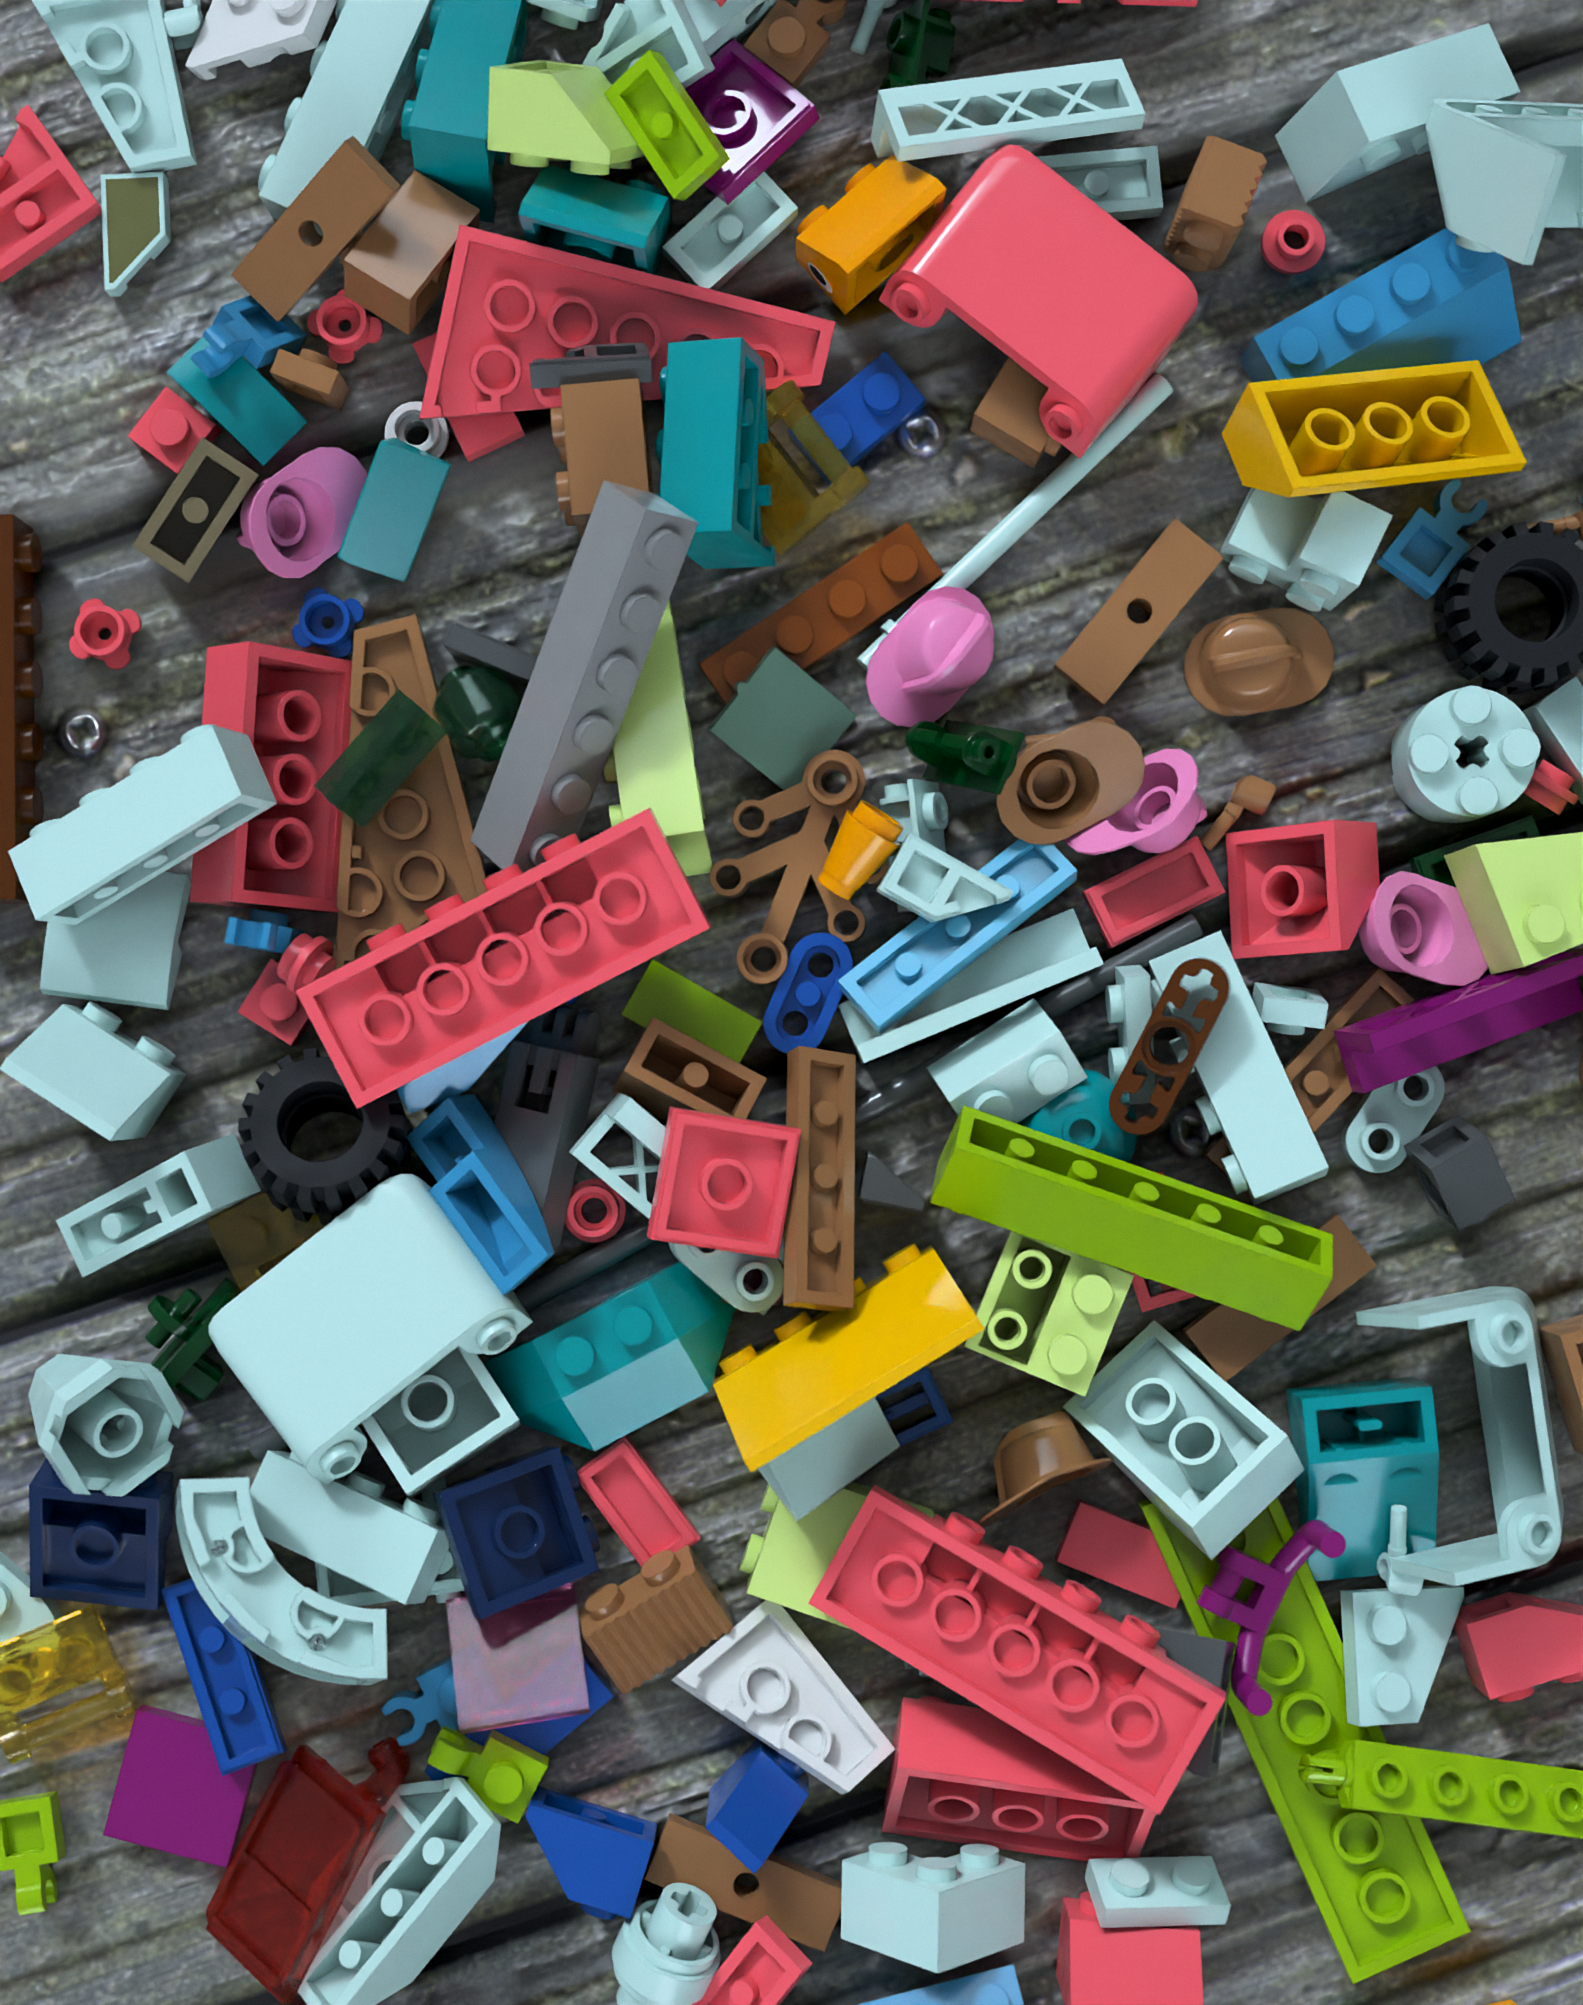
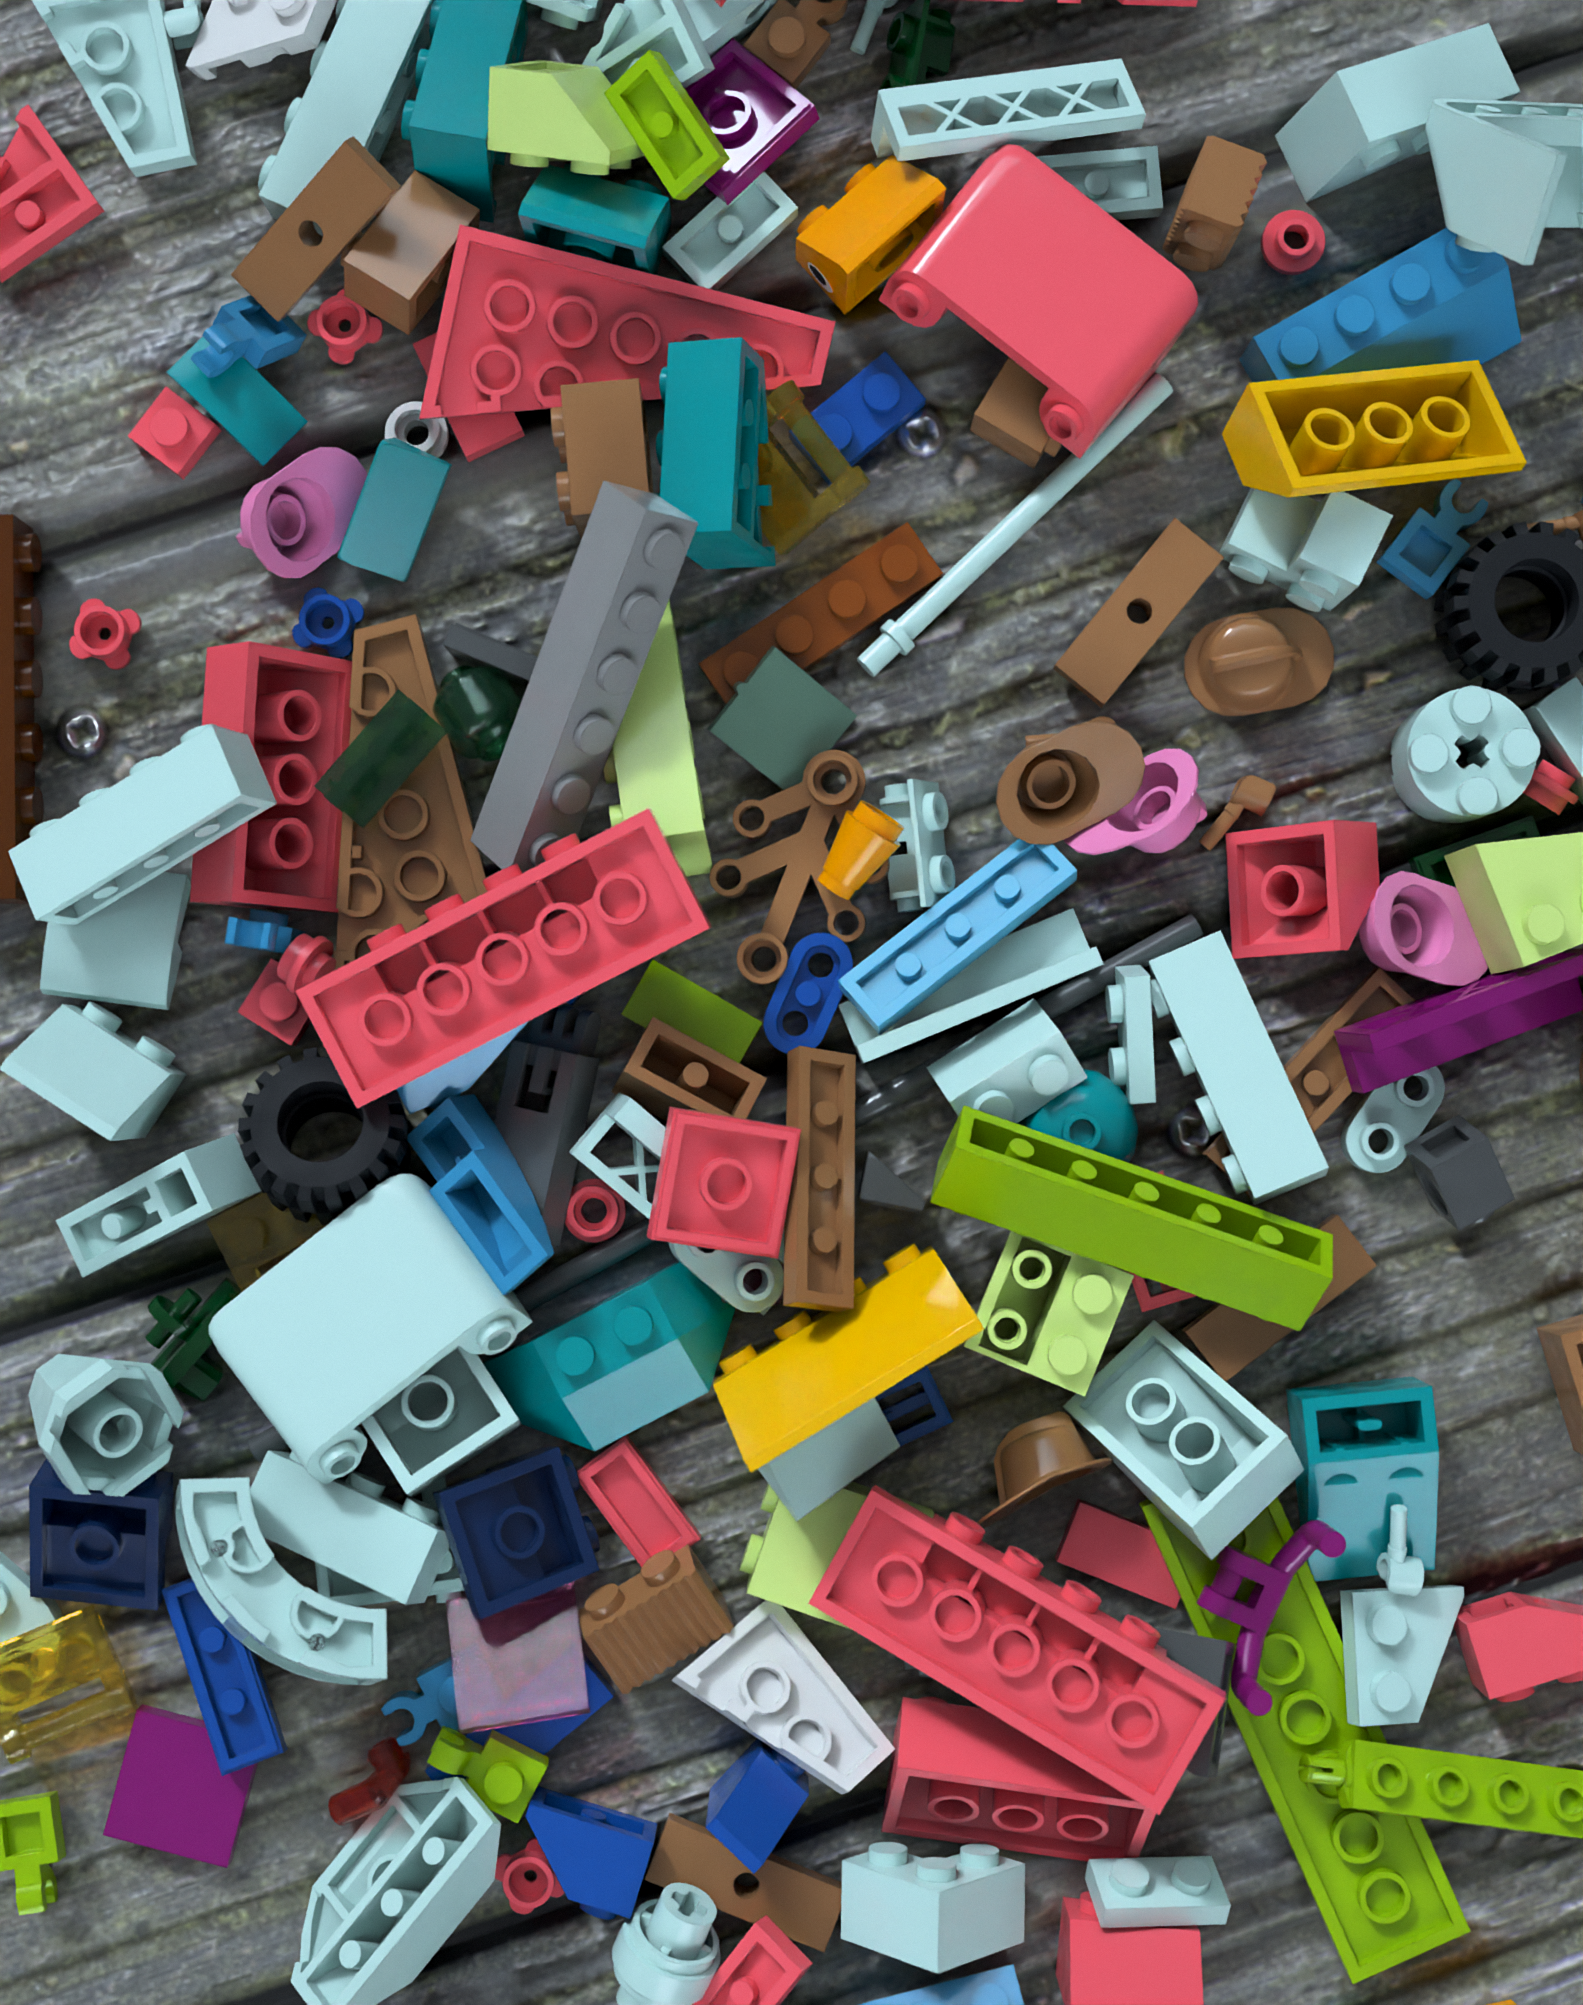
olive tile [100,172,171,297] -> none
dark tan brick [132,437,259,583] -> none
clear red piece [206,1745,387,2004] -> none
medium nougat plate [270,349,350,412] -> none
dark grey tile [529,342,652,389] -> none
bright pink piece [865,586,994,727] -> none
light aqua tile [876,833,1014,923] -> none
dark green hinge [905,720,1025,795] -> none
coral tile [1081,836,1225,949] -> none
reddish brown beam [1109,957,1231,1135] -> none
light aqua plate [1252,982,1329,1035] -> none
light aqua windscreen [1356,1286,1564,1586] -> none
none -> coral plate [495,1837,565,1915]

